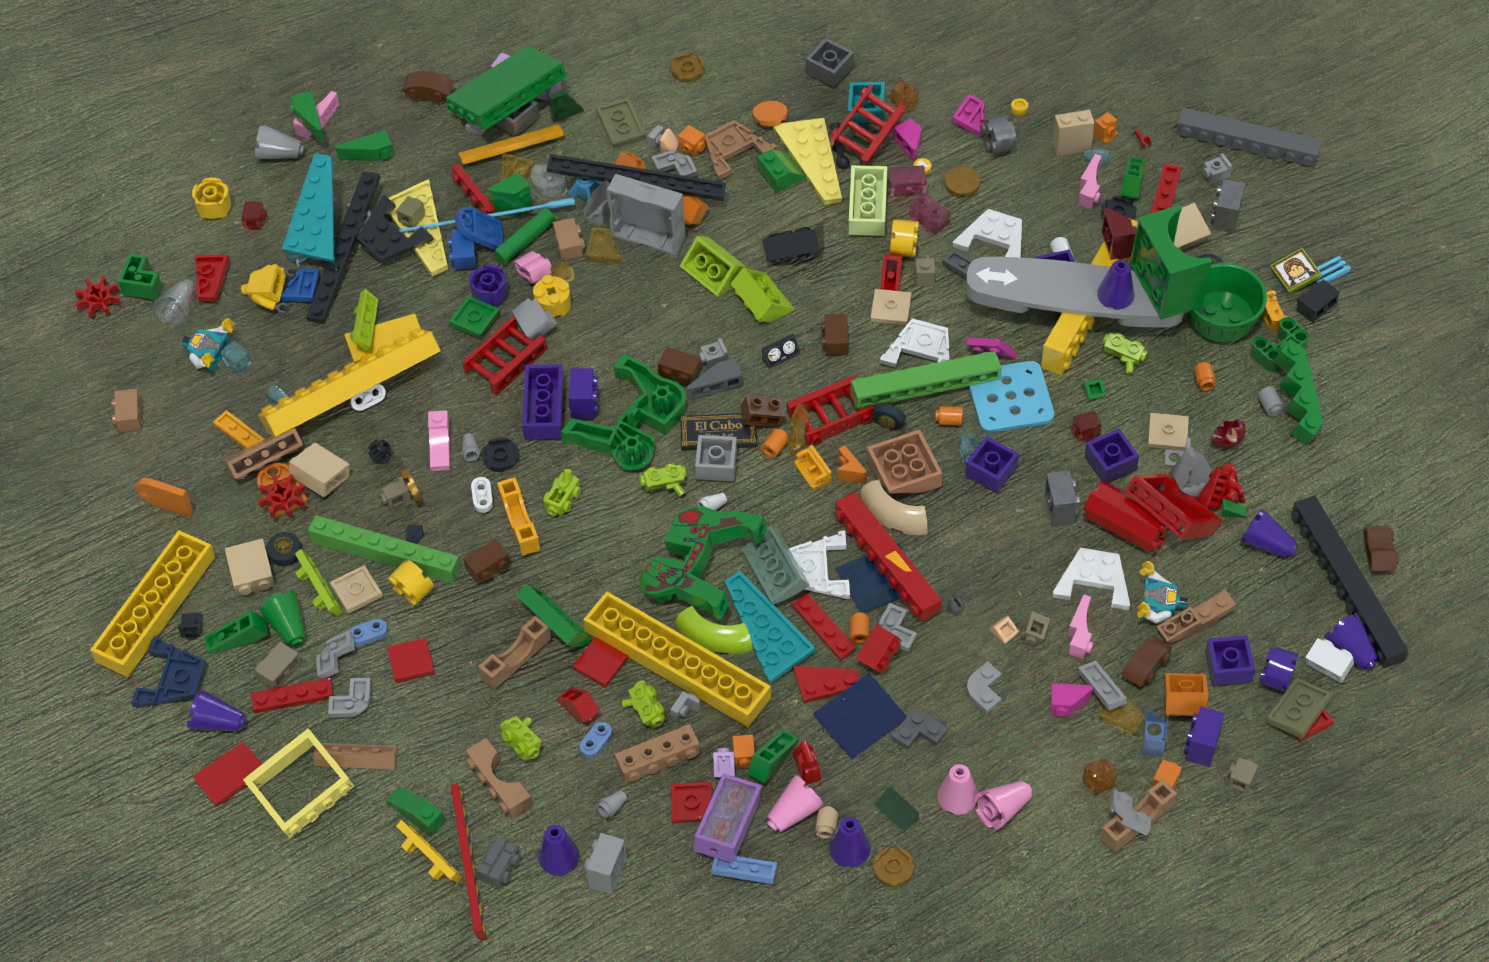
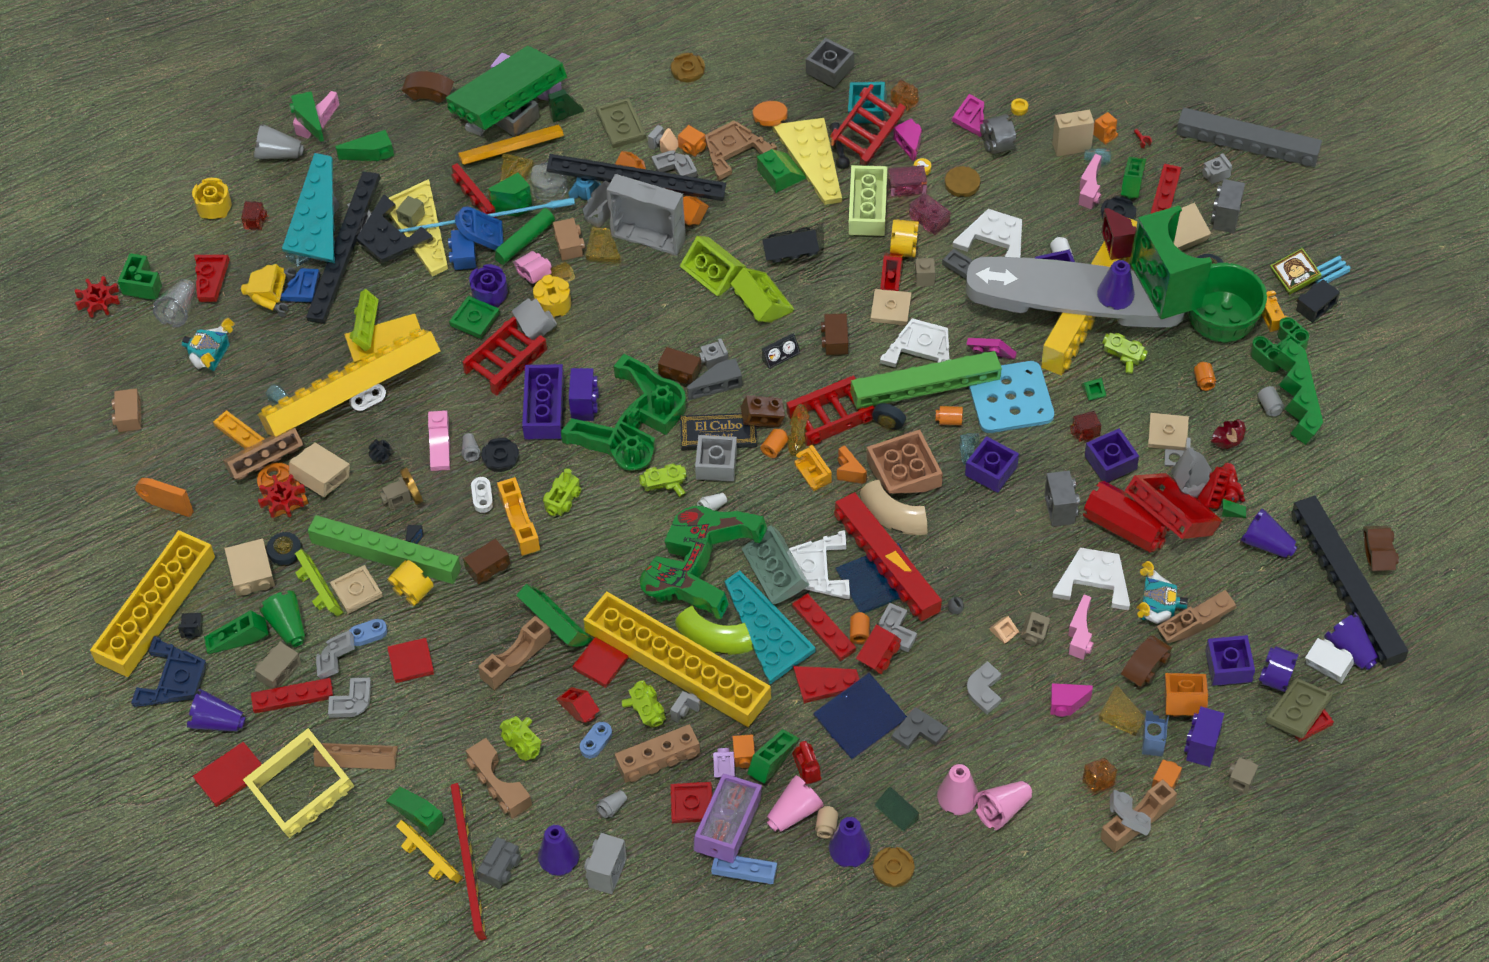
clear light blue brick [220,341,252,374] -> none
light grey plate [1078,661,1127,711] -> none

